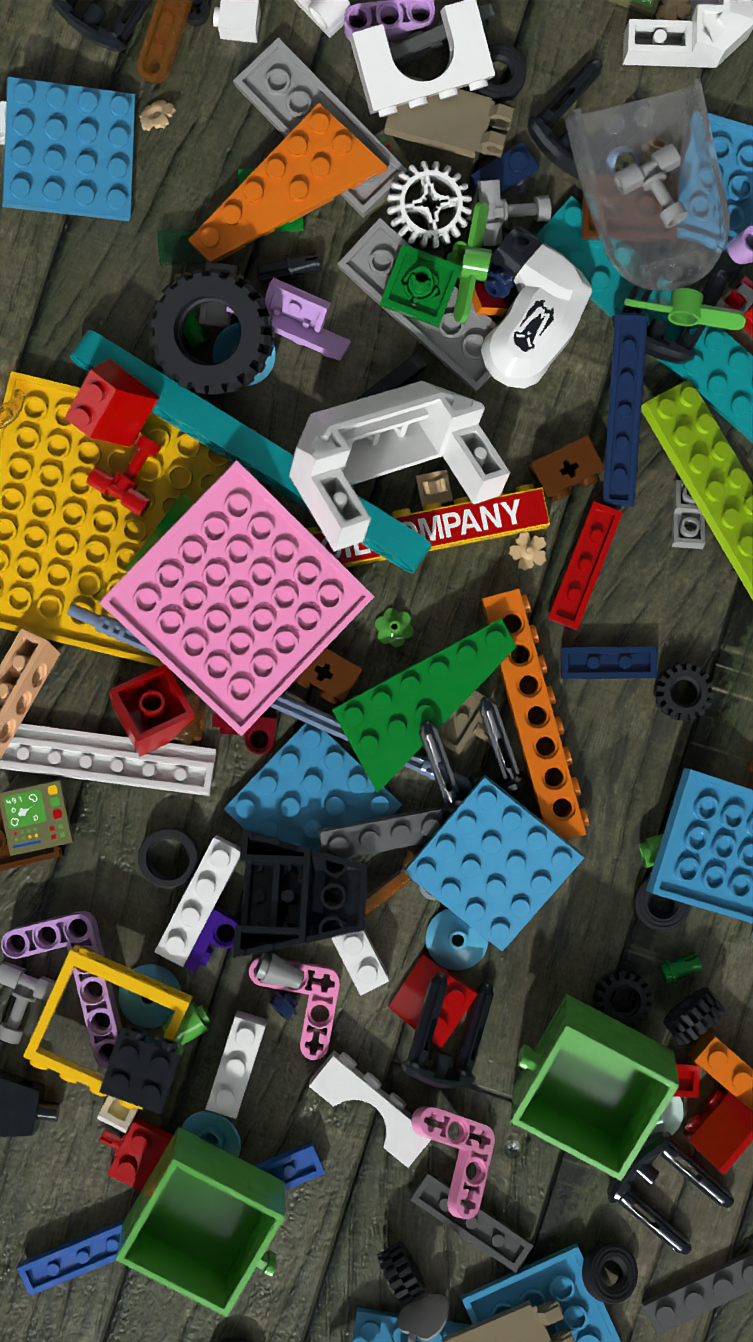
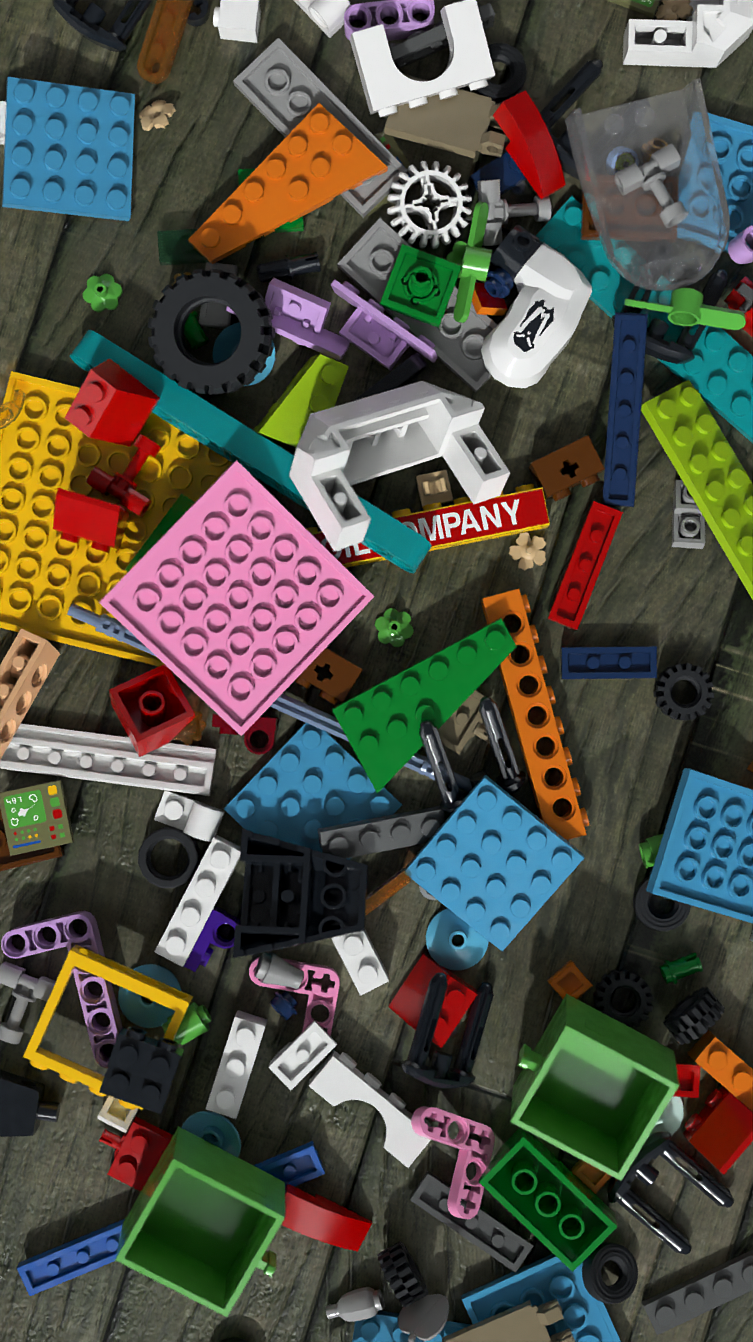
none -> red slope [53,488,130,553]
none -> bright green plant [83,274,123,313]
none -> white plate [154,790,225,842]
none -> lime wedge [253,354,349,452]
none -> white plate [268,1020,337,1090]
none -> red slope [281,1183,372,1252]
none -> light grey plant [325,1287,385,1322]
none -> lavender bracket [331,279,438,371]
none -> green slope [479,1127,618,1272]
none -> red slope [492,90,566,200]
none -> orange tile [547,960,593,999]
none -> orange tile [571,1159,612,1194]

